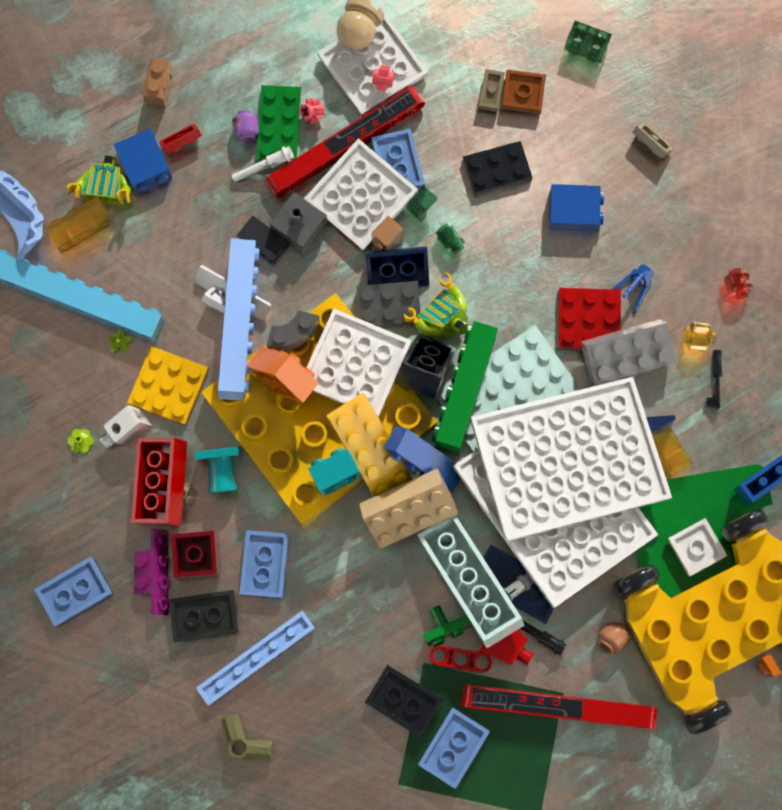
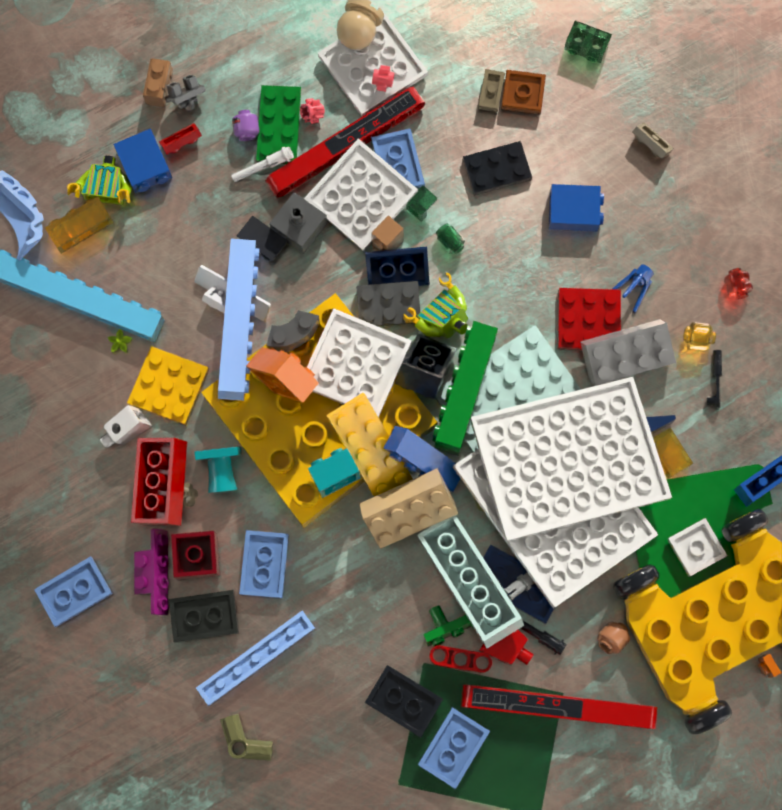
lime plant [67,429,94,453] -> none
none -> dark grey hips [165,75,206,111]

